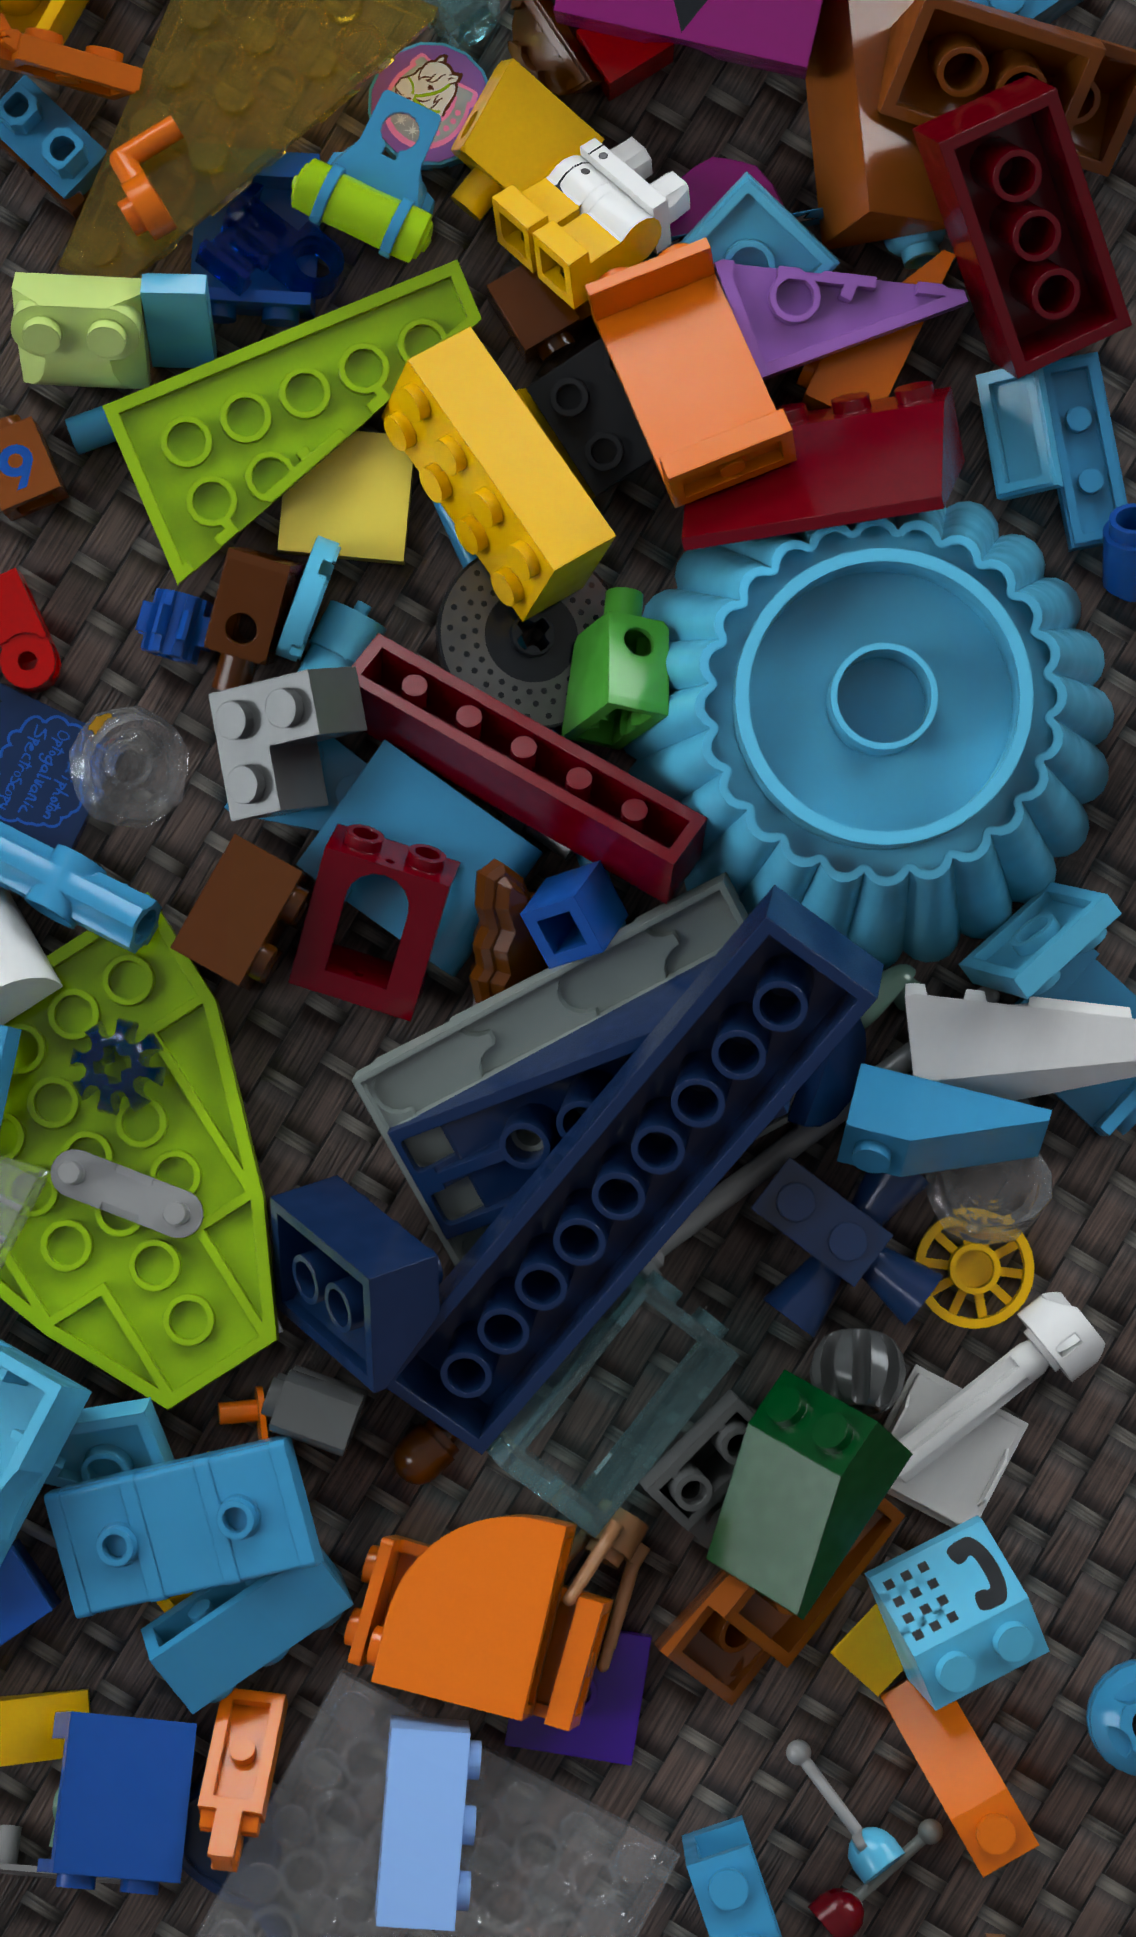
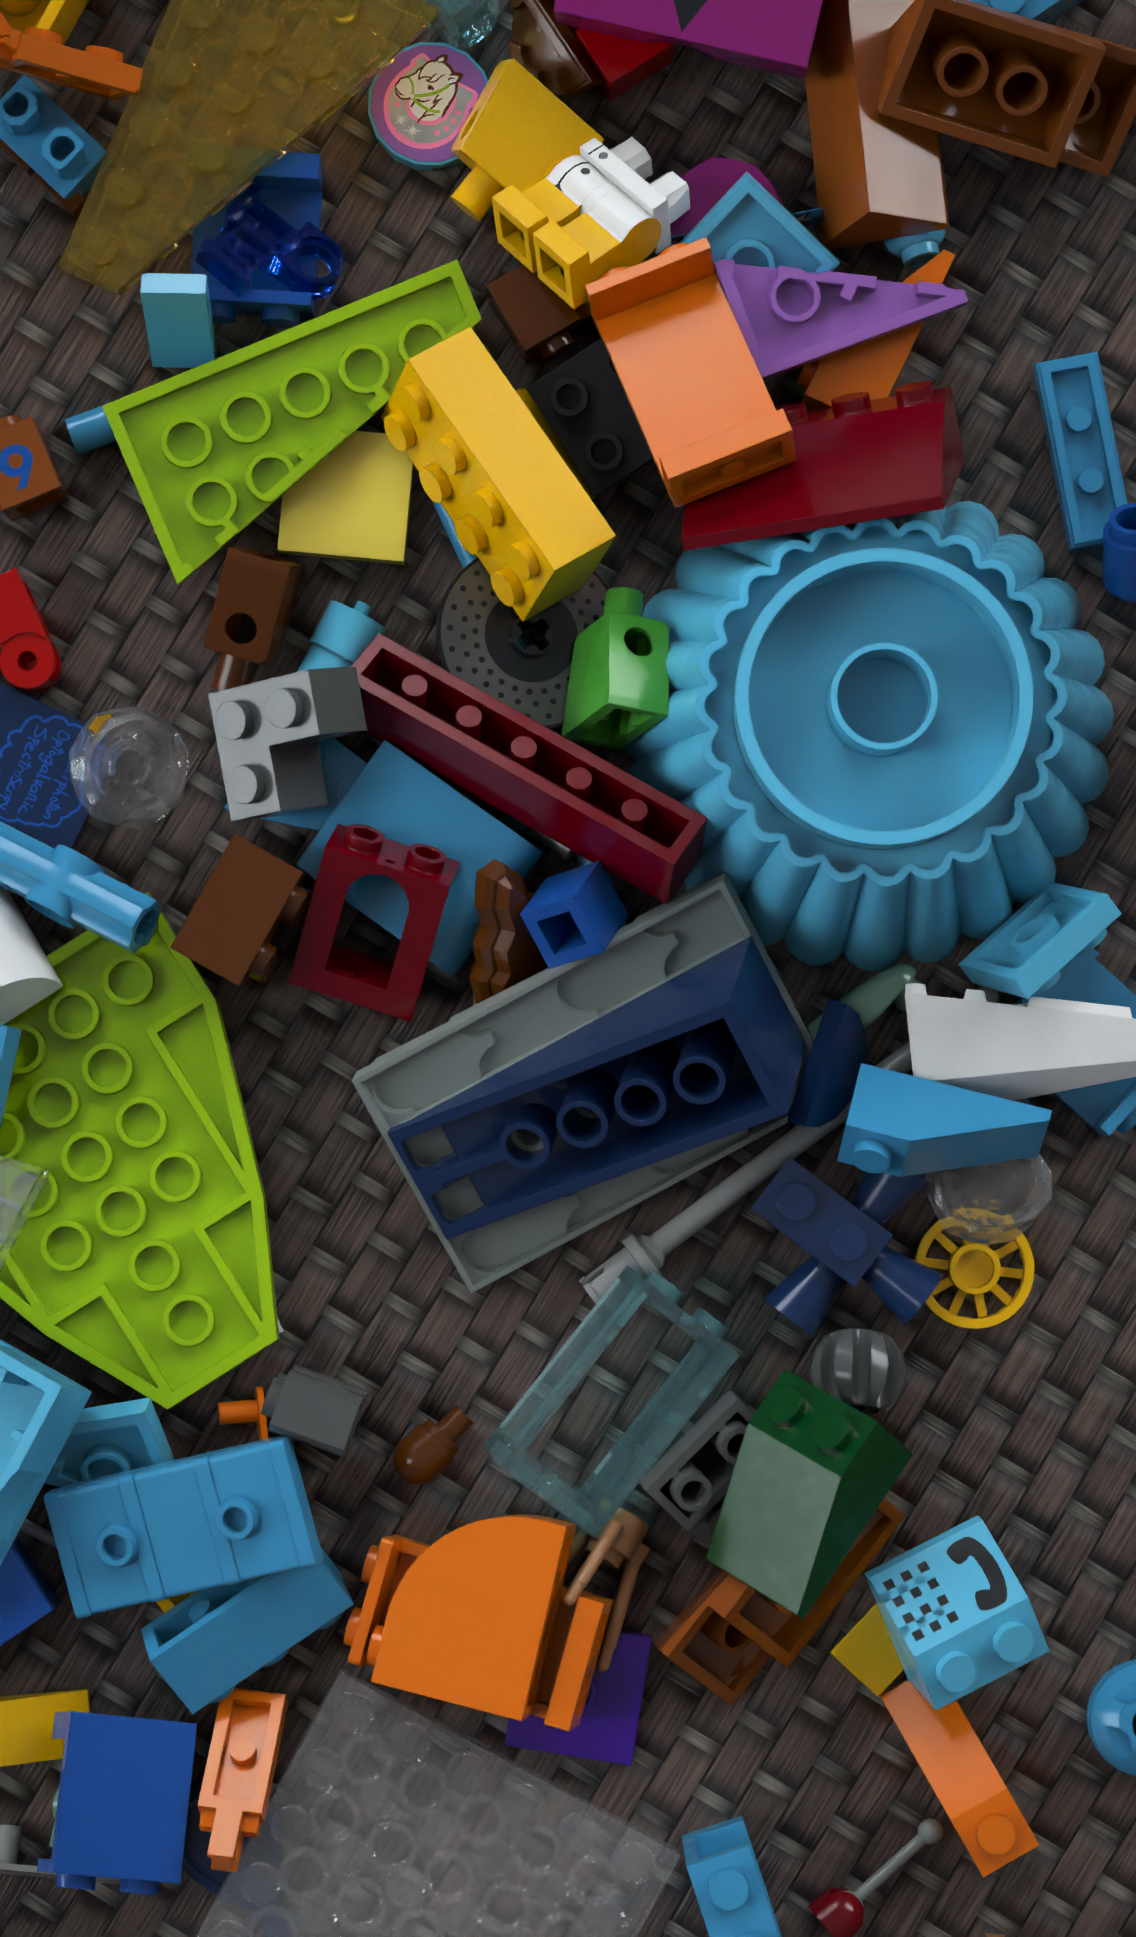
yellowish green slope [11,272,151,389] -> none
light grey piece [50,1149,204,1238] -> none
piece [69,1018,167,1115] -> none
orange plate [109,115,184,241] -> none
blue gear [135,588,213,665] -> none
dark blue slope [270,1175,443,1393] -> none
medium azure tile [275,535,341,662] -> none
piece [291,90,441,263] -> none
light blue brick [375,1715,482,1931] -> none
dark blue brick [387,885,884,1455] -> none
hinge [786,1739,905,1885] -> none
white piece [883,1364,1029,1528] -> none
white piece [898,1292,1105,1484] -> none
dark red brick [912,75,1132,379] -> none
medium azure tile [975,367,1063,501] -> none

